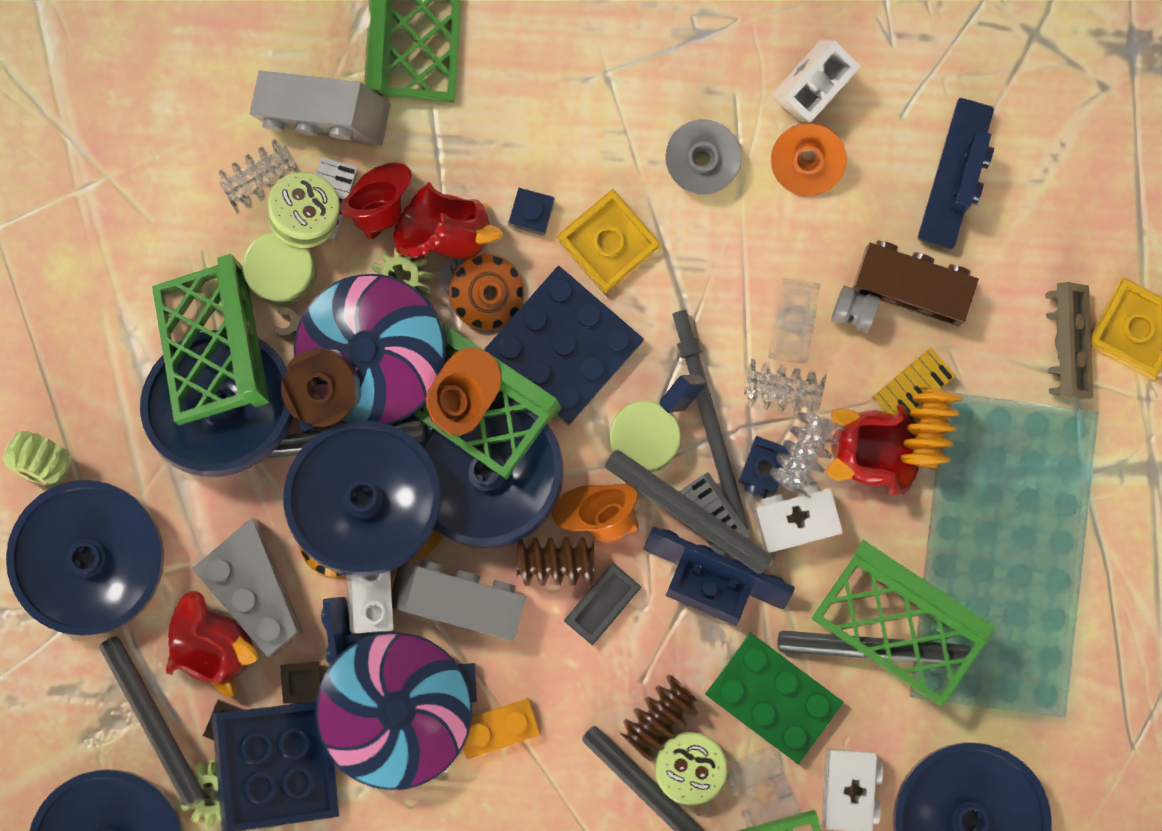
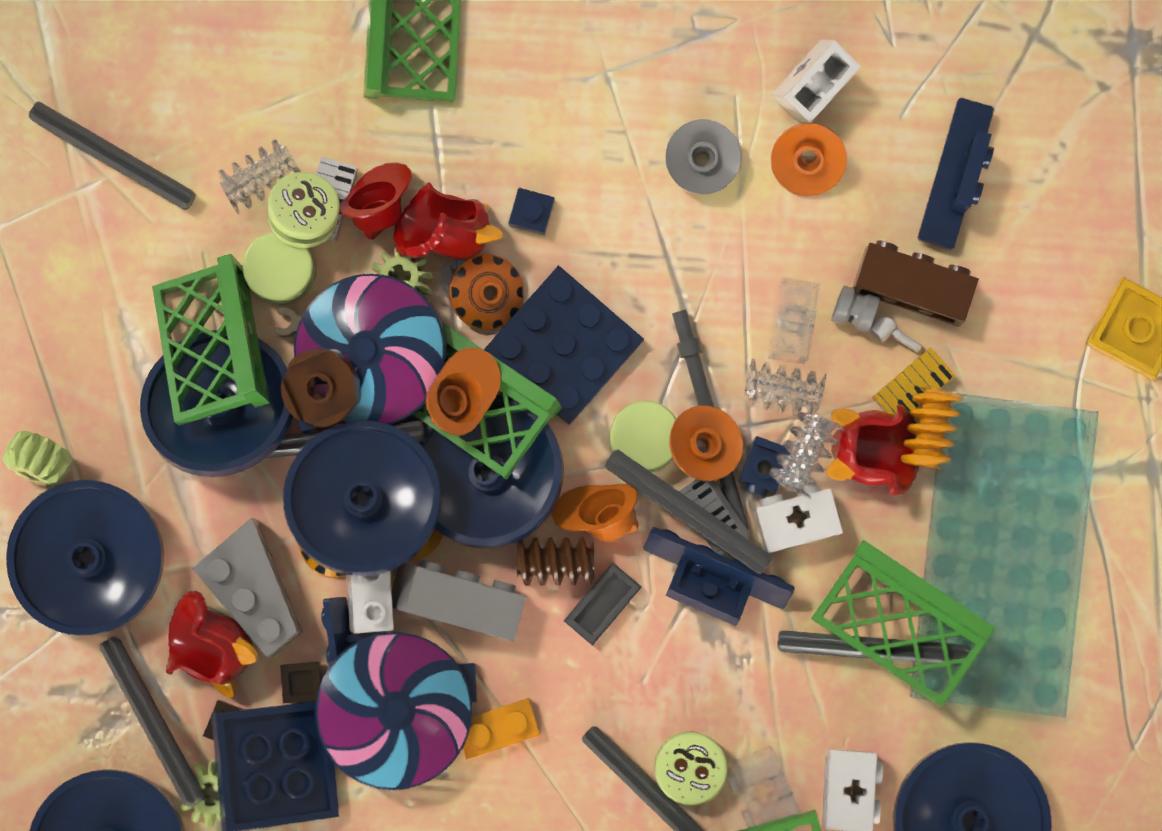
light grey wedge [249,70,391,147] -> none
yellow tile [556,188,662,295] -> none
reddish brown piece [618,674,700,762] -> none
dark blue tile [659,374,708,413] -> none
green plate [704,632,844,765] -> none
dark tan plate [1045,282,1093,400] -> none
none -> dark grey axle [28,102,196,210]
none -> orange dish [669,405,743,481]
none -> white hand [869,317,922,353]

